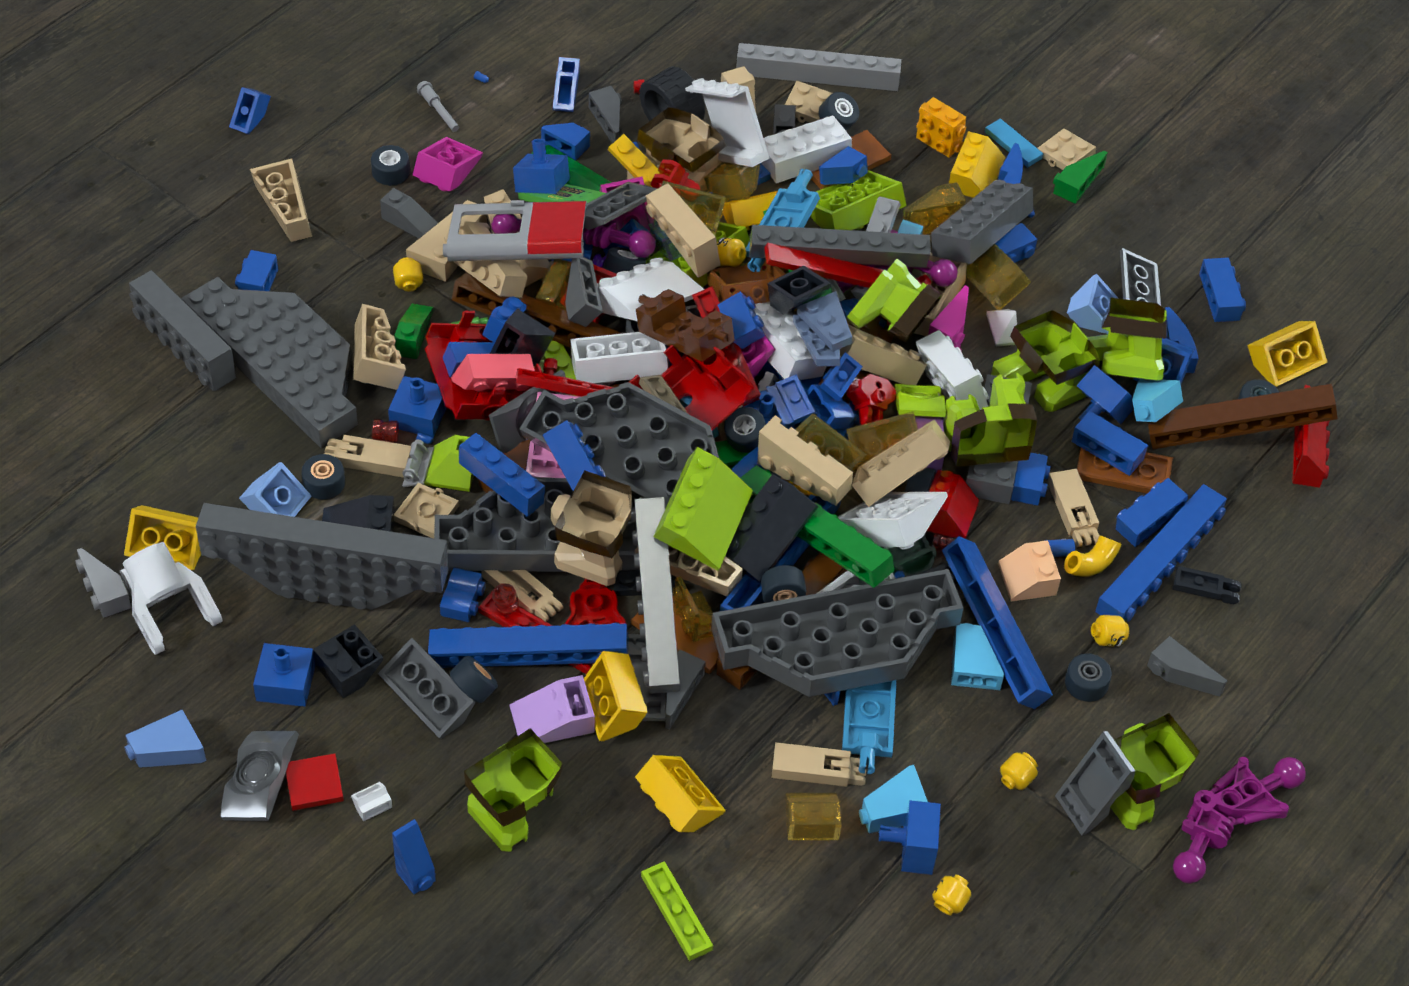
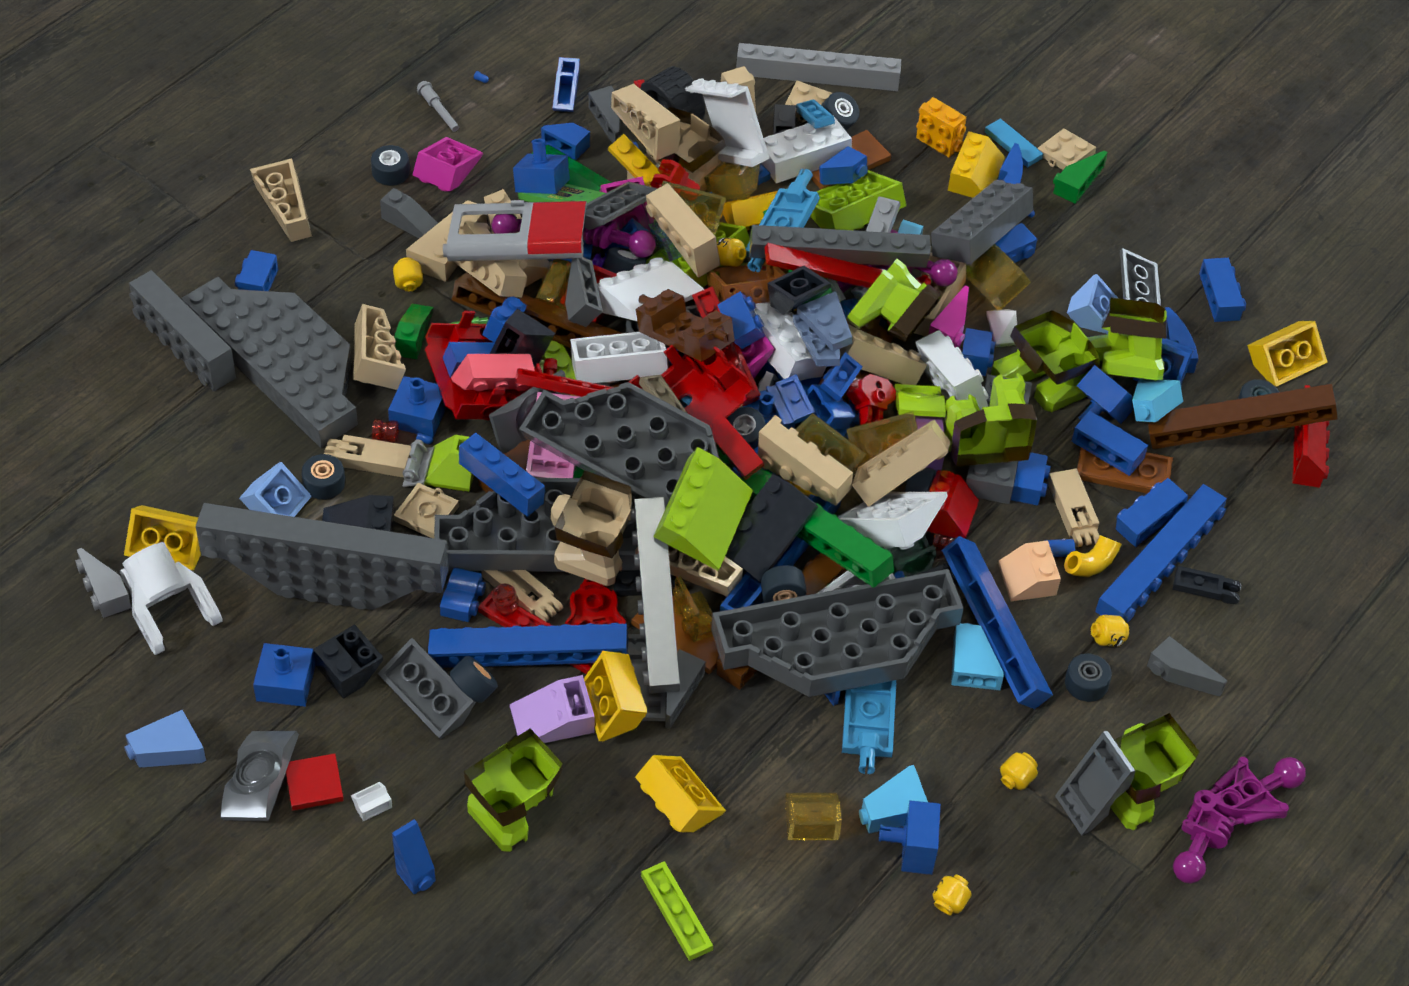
blue slope [229,87,271,134] -> none
blue brick [543,420,606,491] -> none
tan hinge [772,742,867,787] -> none
clear yellow slope [902,182,966,236] -> none
none -> tan wedge [611,84,680,160]
none -> red slope [707,413,764,480]
none -> dark azure tile [796,99,835,129]
none -> blue brick [962,328,996,376]

